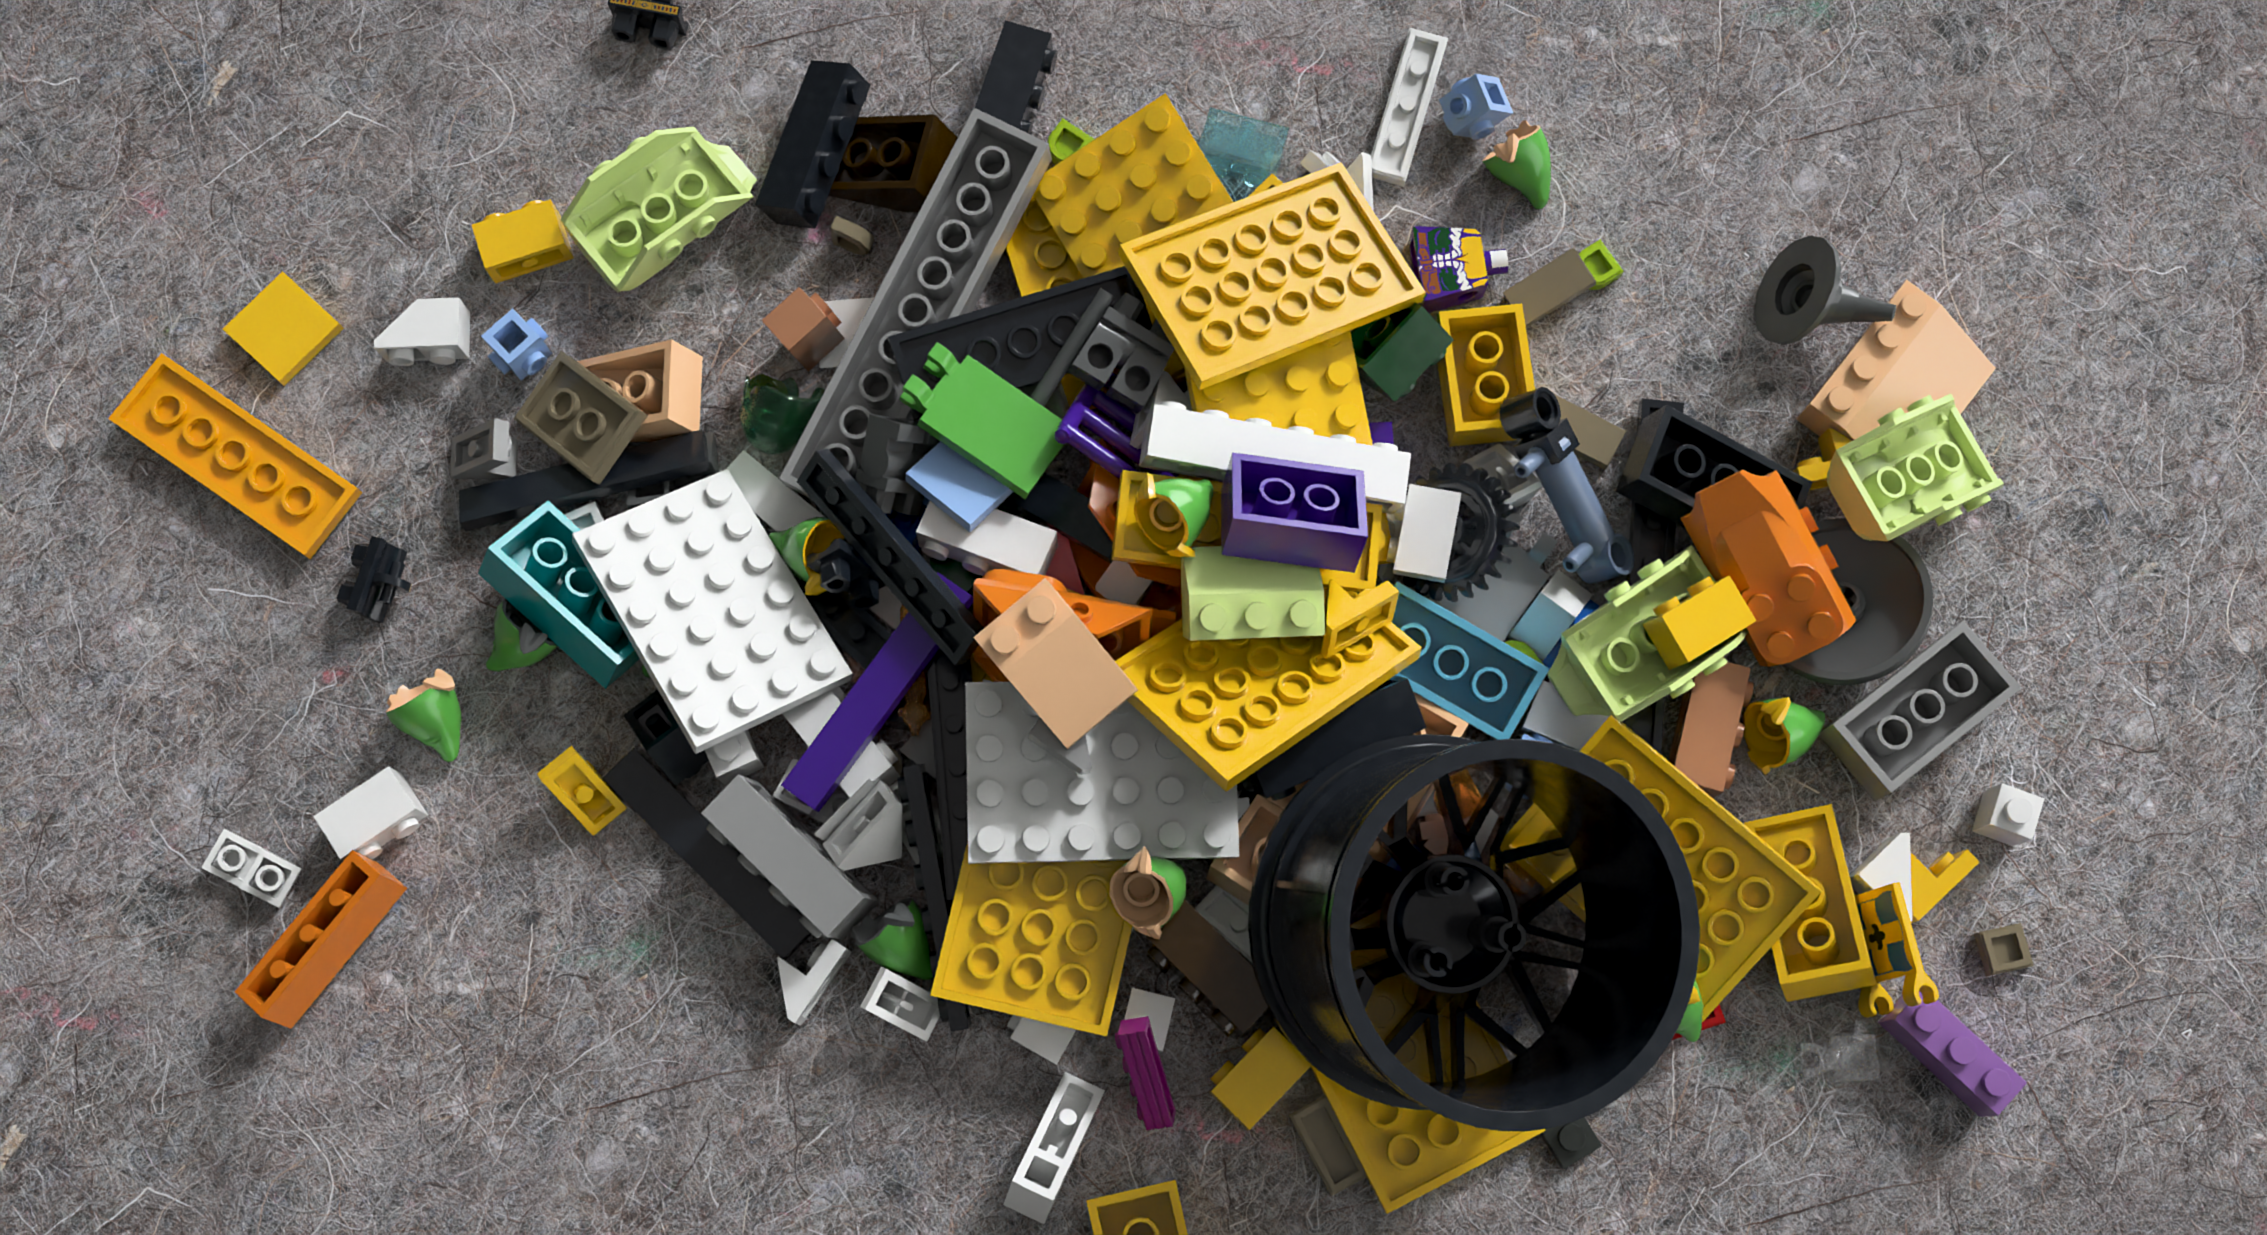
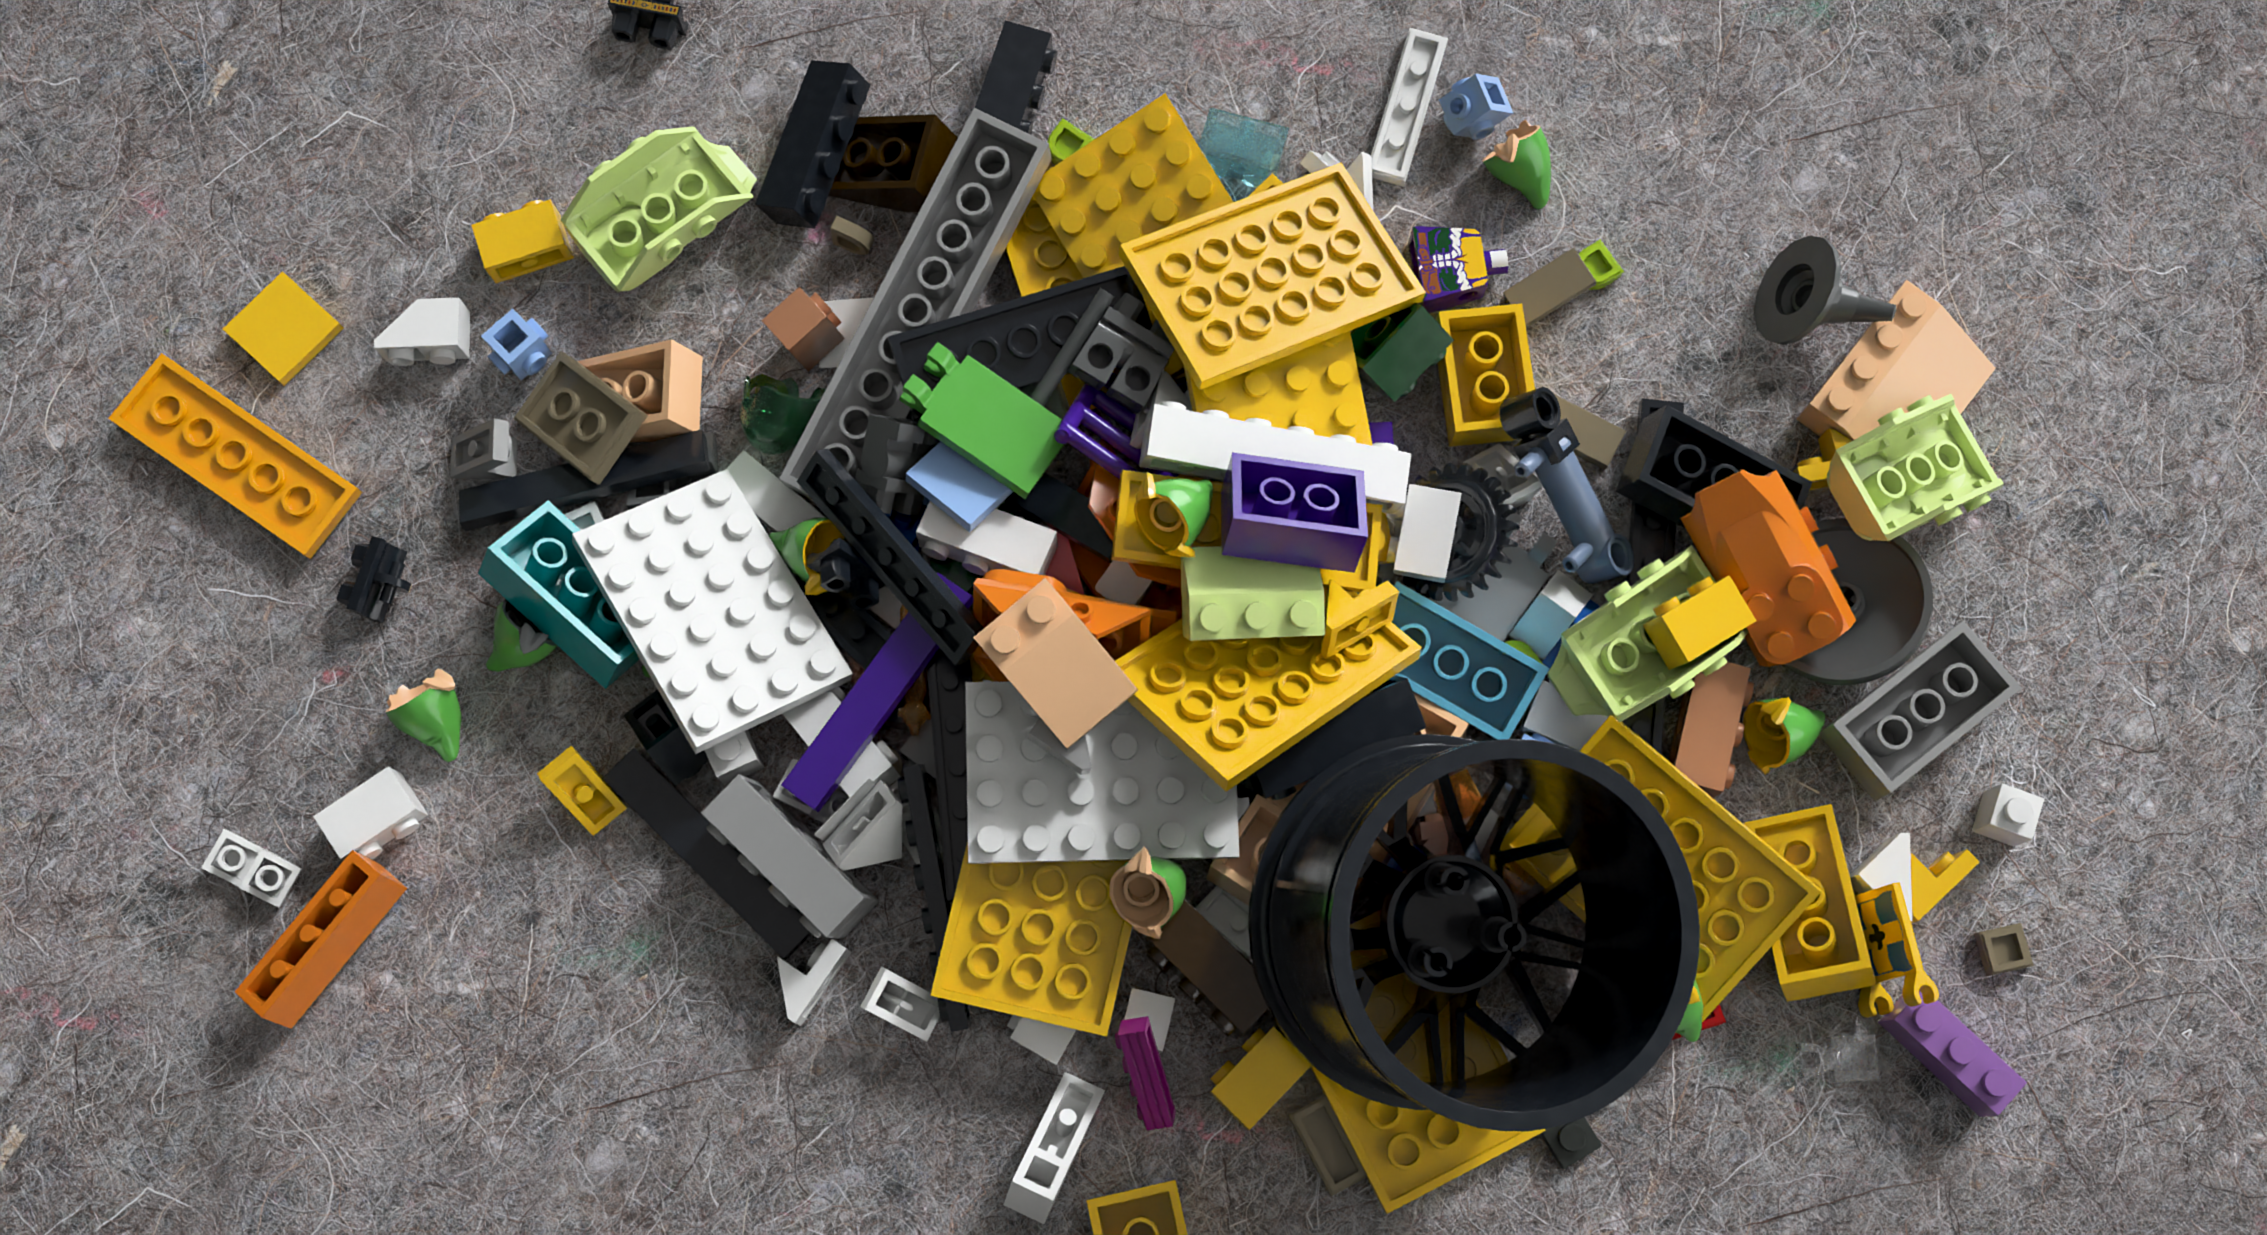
bright green hat [851,898,934,980] -> none

